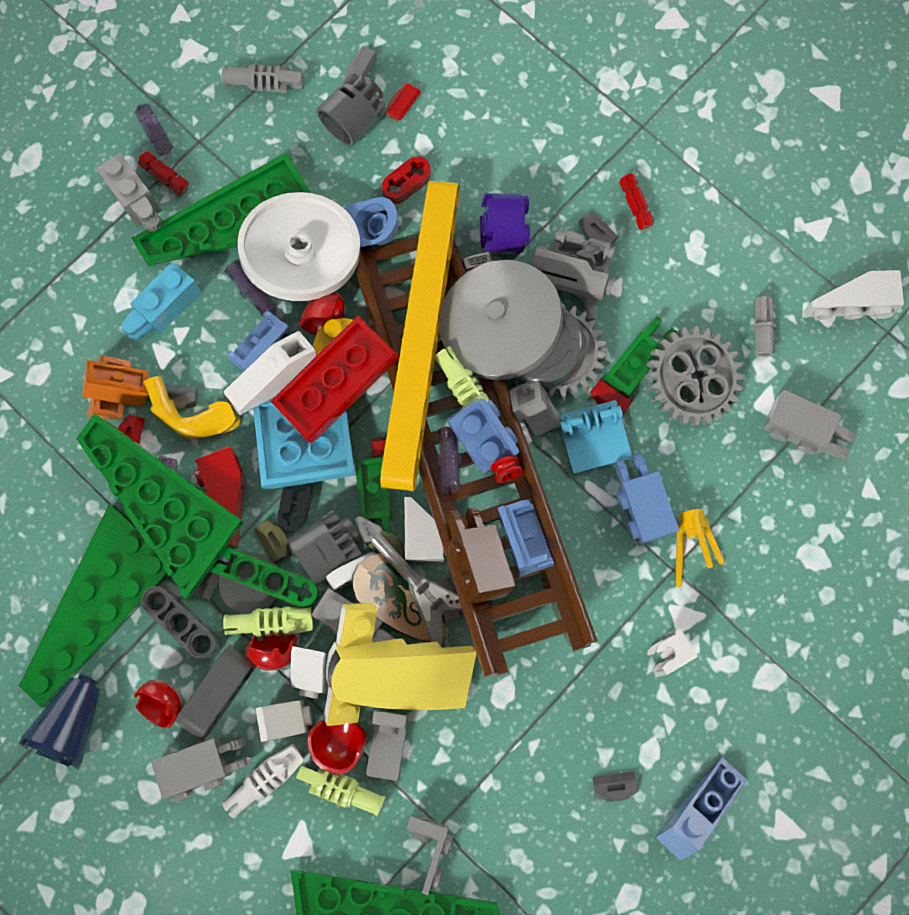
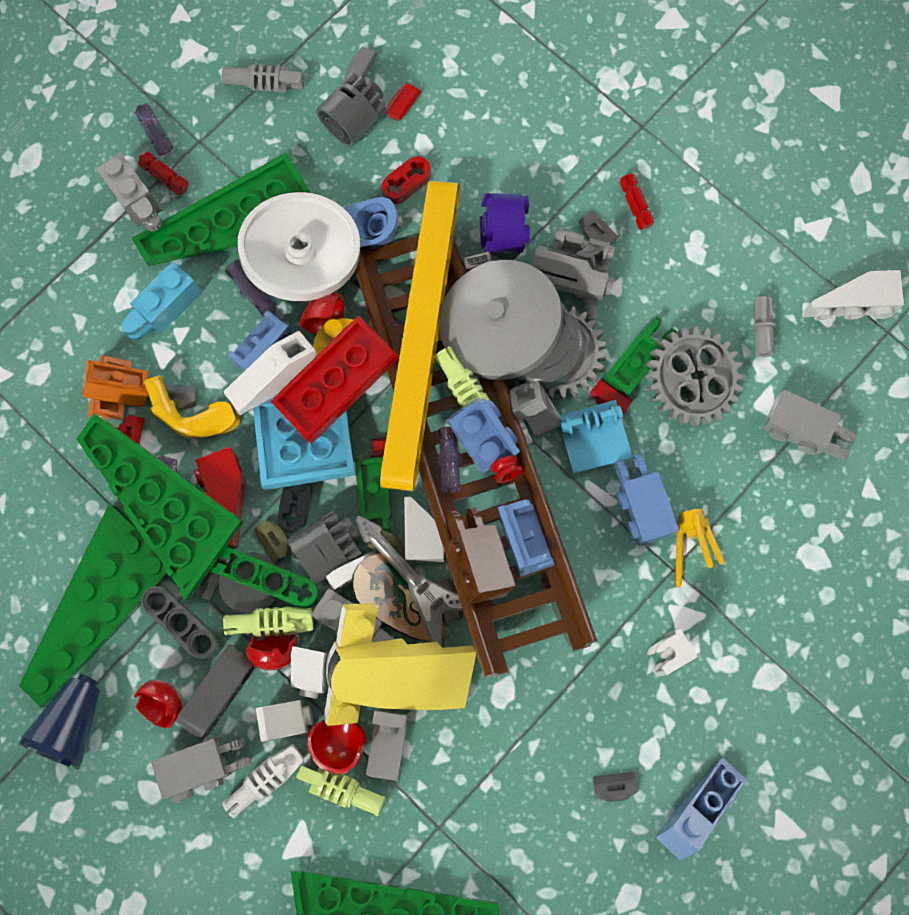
light grey bracket [406,814,453,895] -> none

